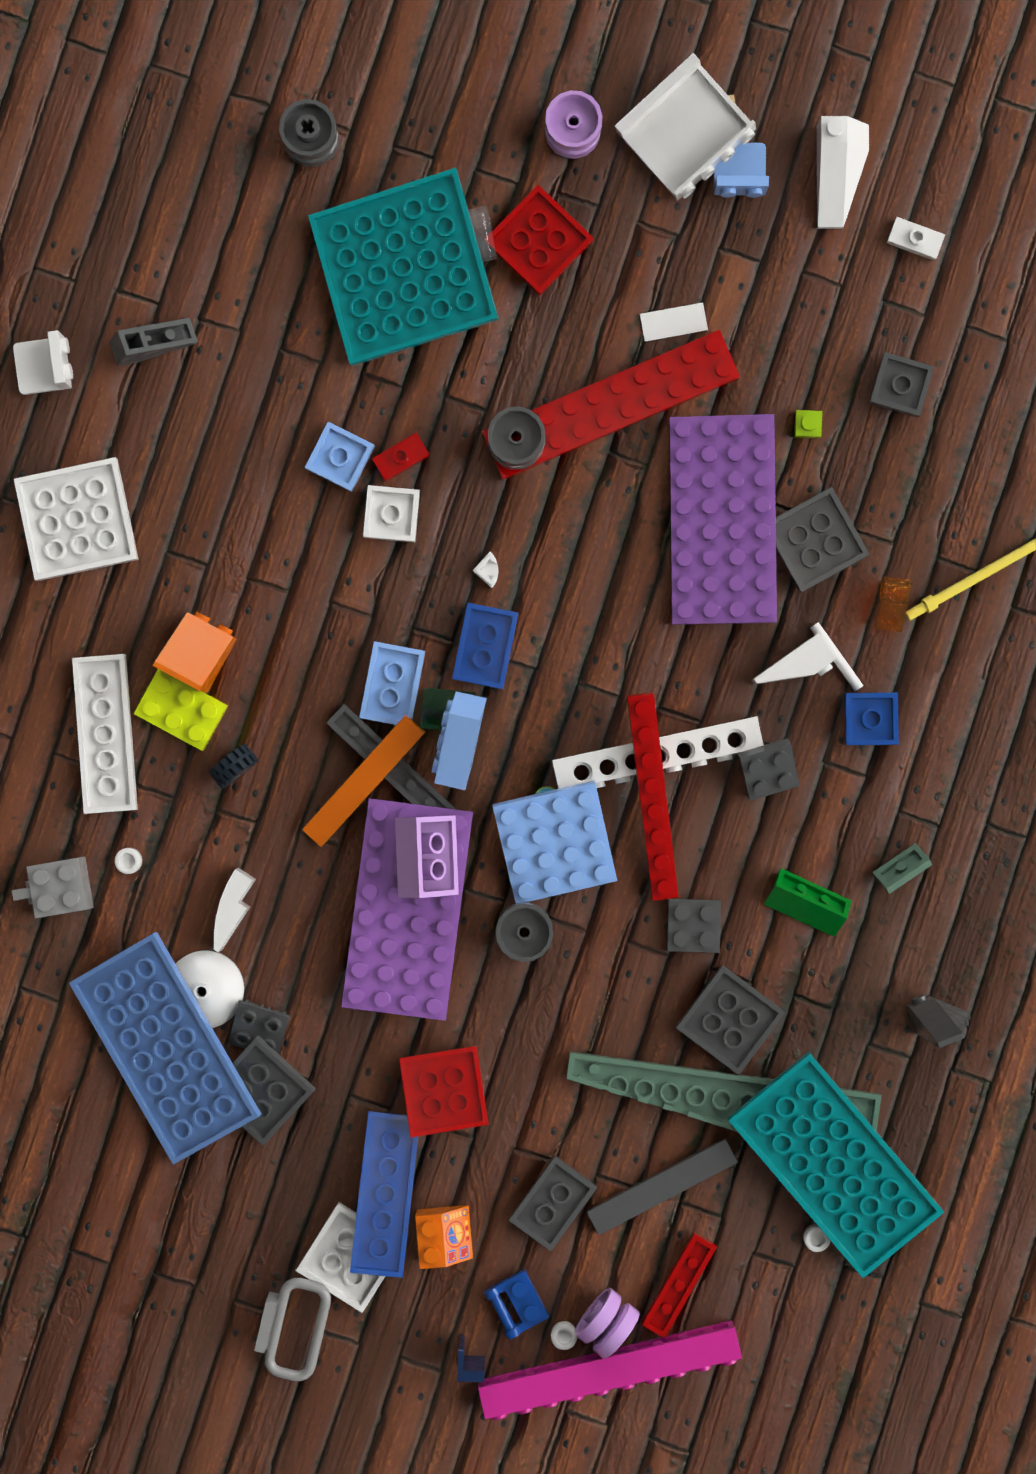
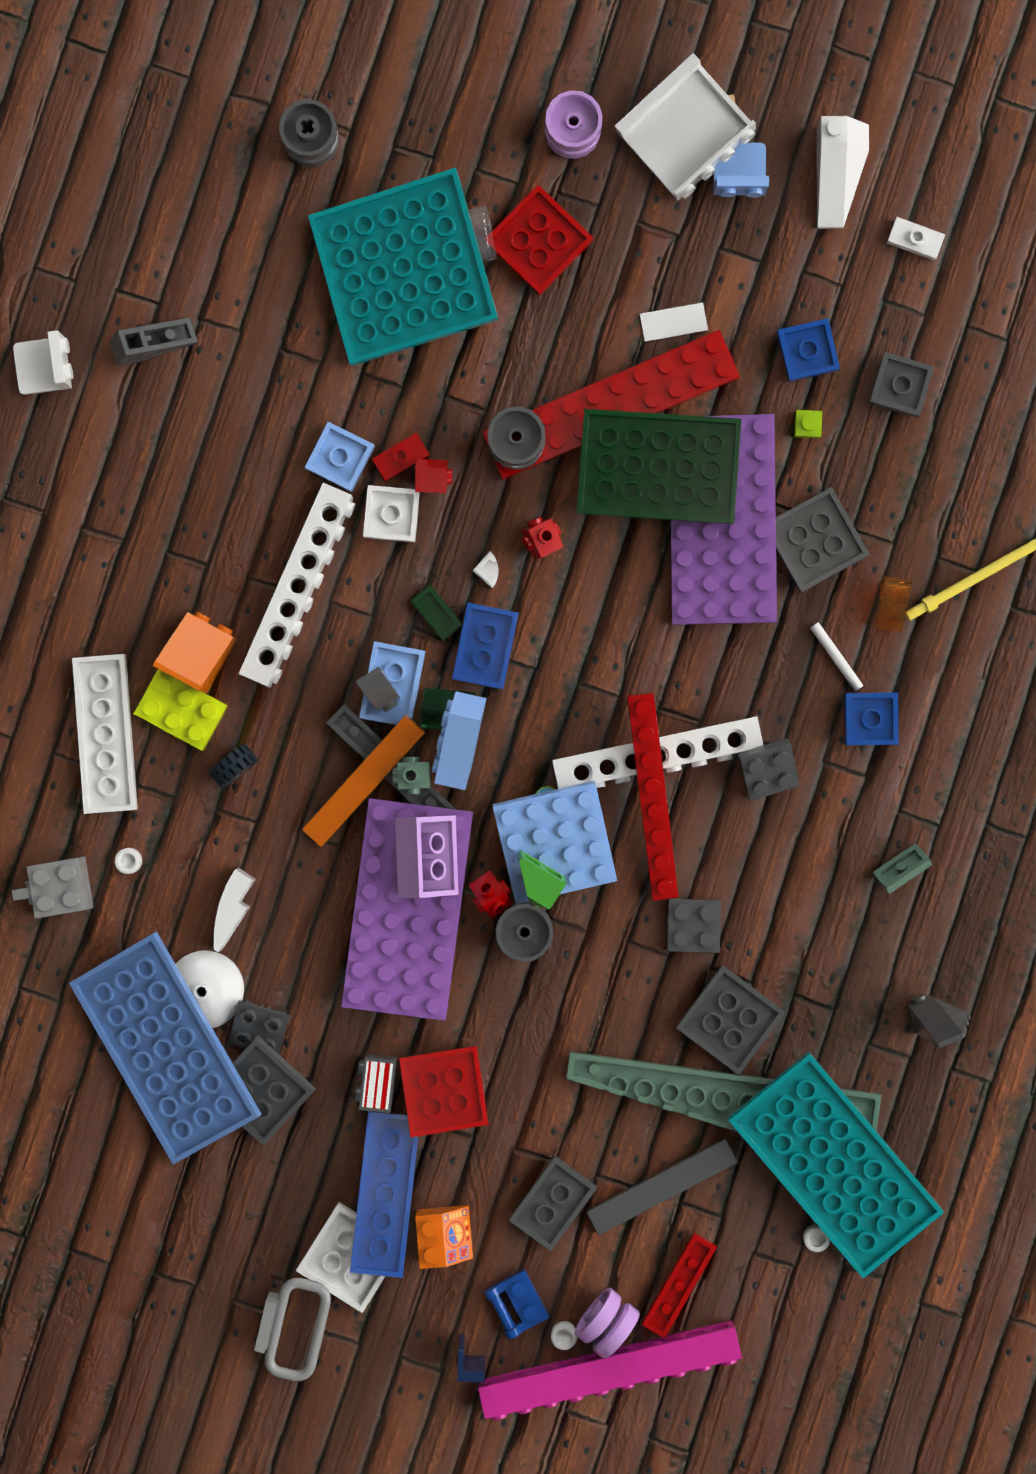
white plate [14,457,139,581] -> none
white slope [751,634,836,684] -> none
green panel [764,868,852,937] -> none
none -> white brick [239,483,355,688]
none -> brick [355,1054,398,1113]
none -> dark grey slope [356,667,401,713]
none -> sand green brick [393,757,431,794]
none -> dark green tile [410,585,463,641]
none -> red brick [415,459,453,493]
none -> red brick [469,870,513,918]
none -> bright green slope [518,850,567,910]
none -> red brick [521,516,564,559]
none -> dark green plate [577,409,742,525]
none -> blue plate [776,318,840,382]

